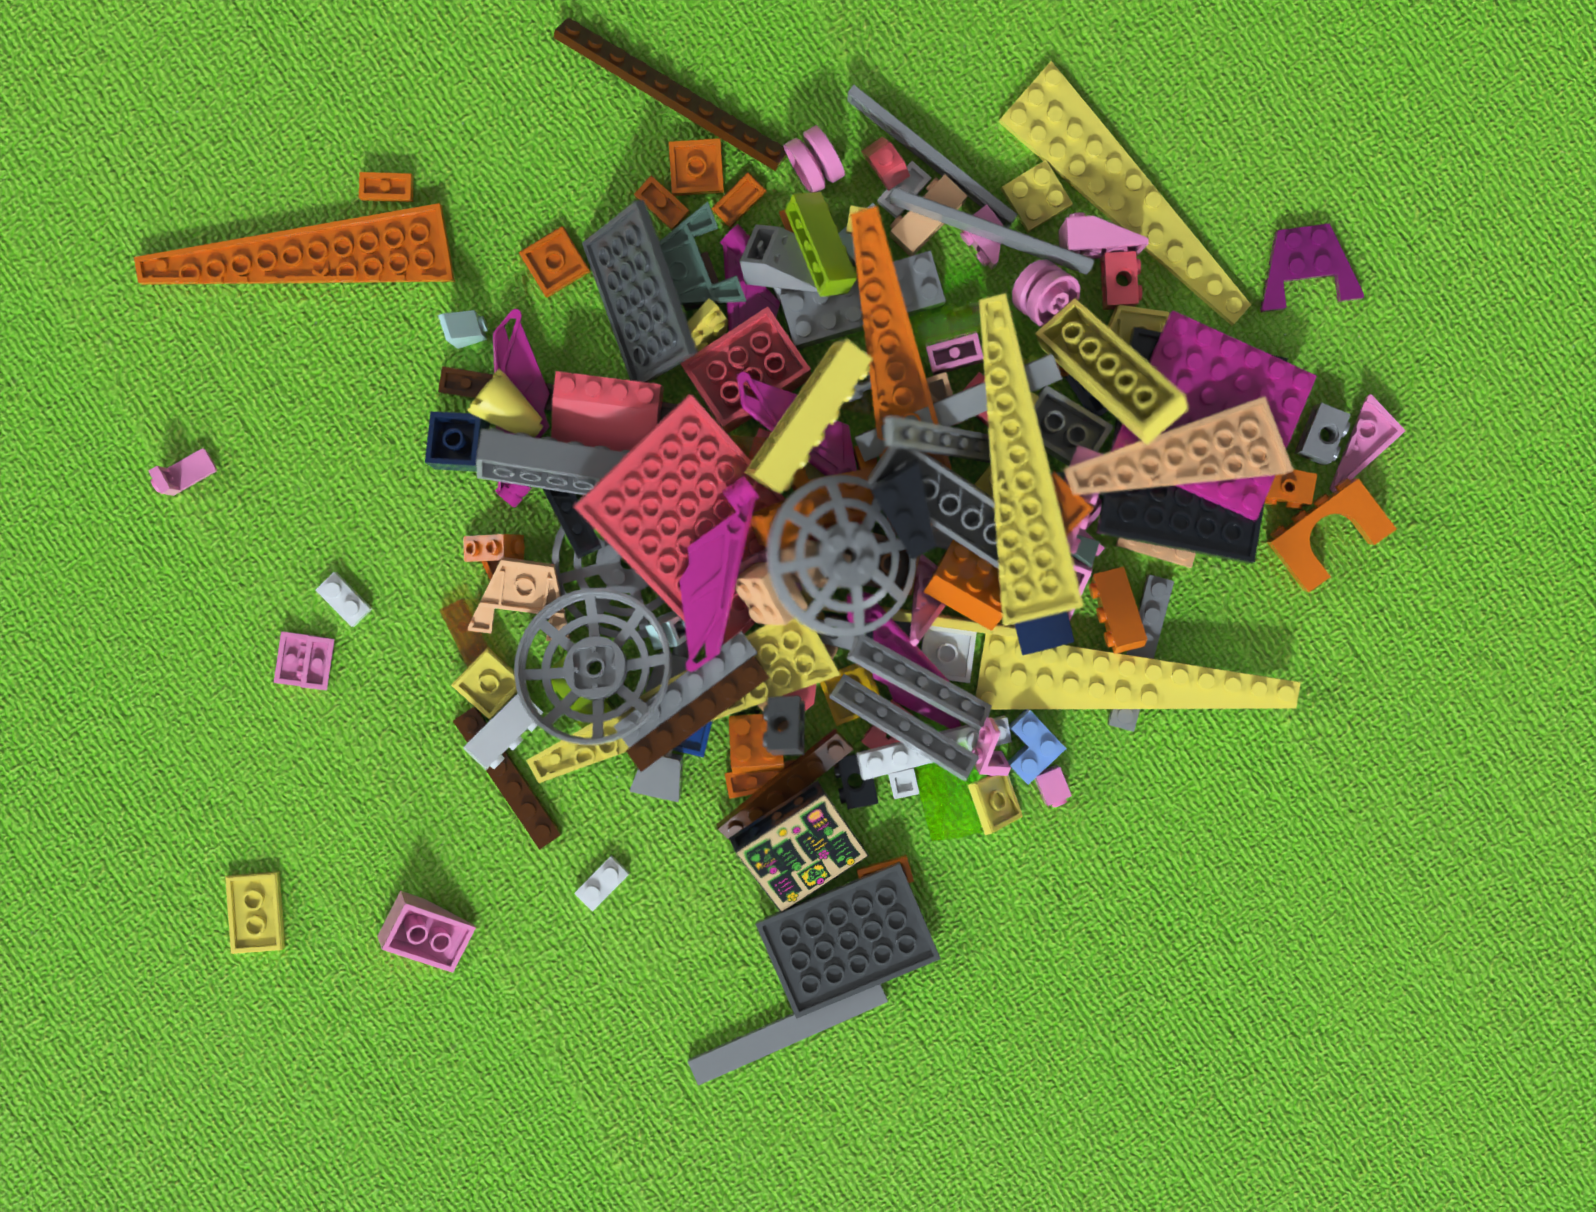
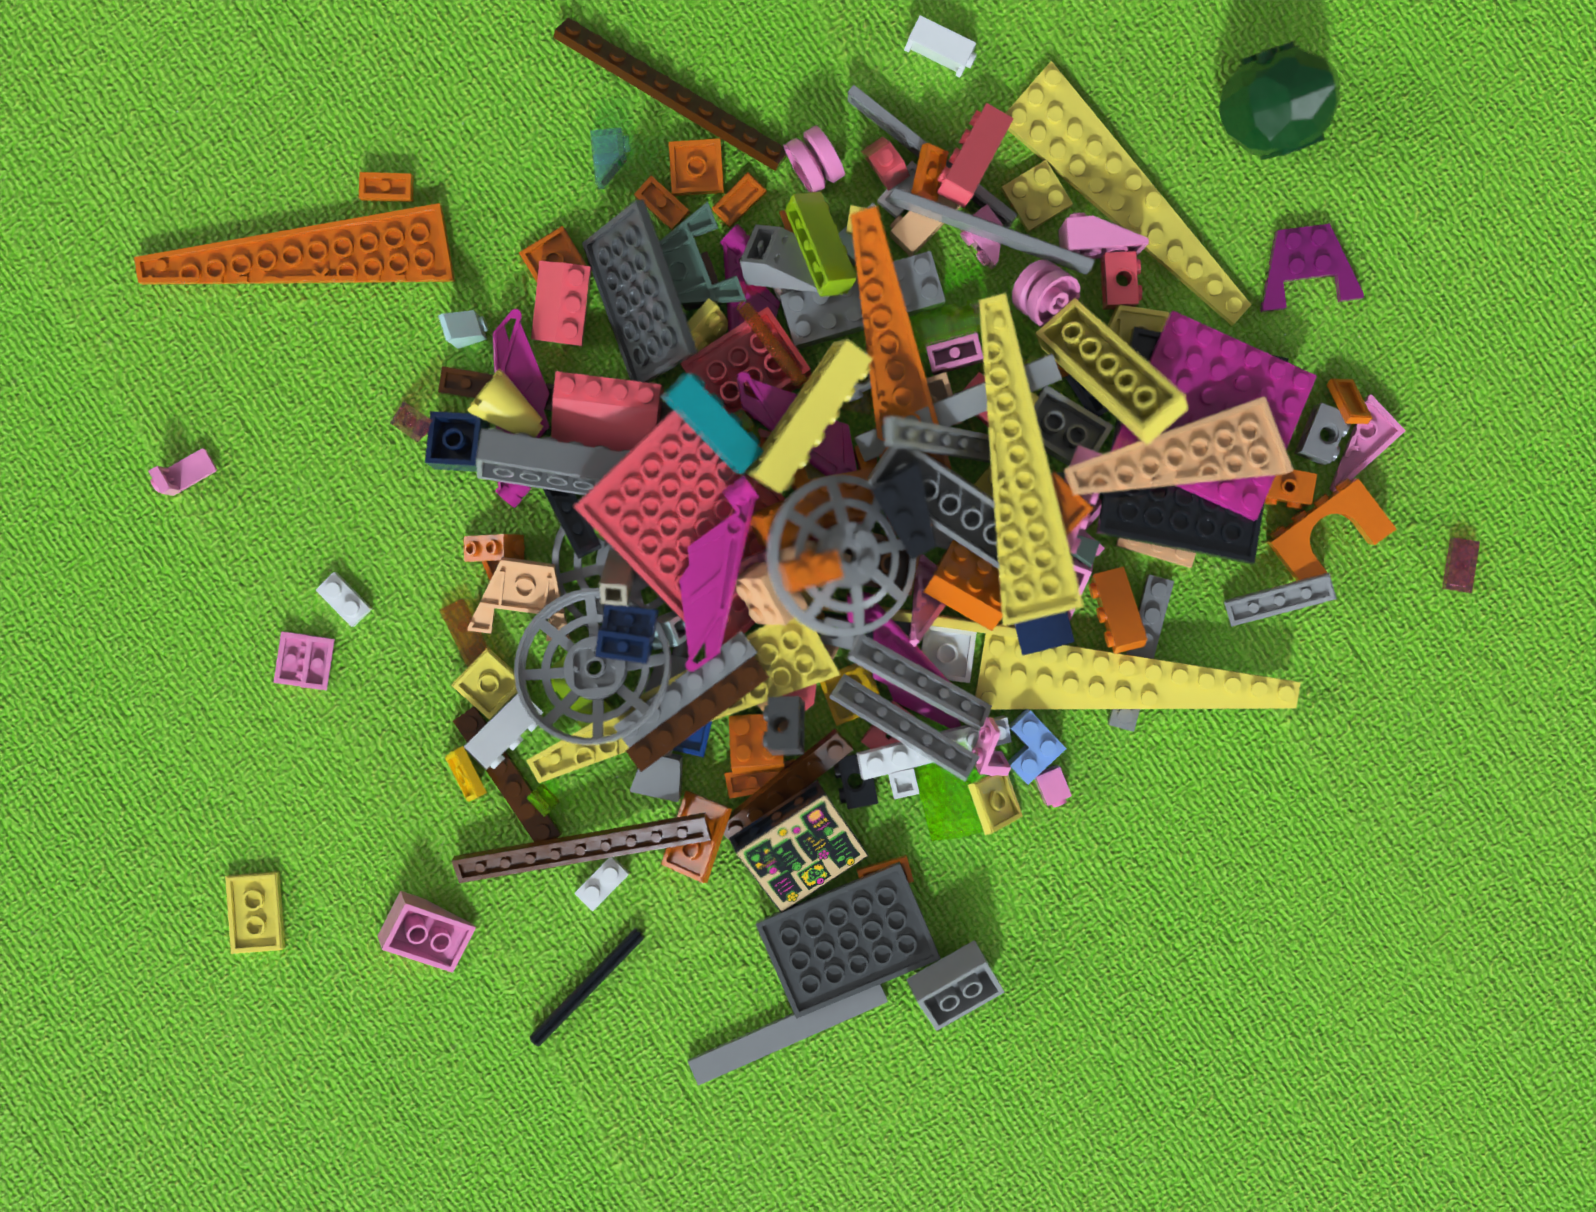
none -> plate [390,401,432,442]
none -> yellow tile [445,746,487,802]
none -> reddish brown plate [452,813,711,883]
none -> clear neon green tile [527,784,560,817]
none -> black axle [529,928,645,1047]
none -> coral slope [531,261,592,346]
none -> clear light blue slope [590,127,630,189]
none -> dark blue slope [595,604,659,664]
none -> dark tan brick [599,550,636,606]
none -> teal brick [661,373,764,474]
none -> orange tile [661,791,732,883]
none -> clear neon green tile [734,409,761,441]
none -> clear orange piece [737,301,807,389]
none -> orange brick [778,549,844,592]
none -> white brick [904,15,977,78]
none -> light grey brick [906,940,1004,1031]
none -> orange plate [911,143,949,202]
none -> coral brick [937,103,1014,208]
none -> dark green rock [1219,41,1340,160]
none -> light grey tile [1224,572,1337,627]
none -> orange tile [1327,379,1373,424]
none -> clear pink plate [1442,538,1480,593]

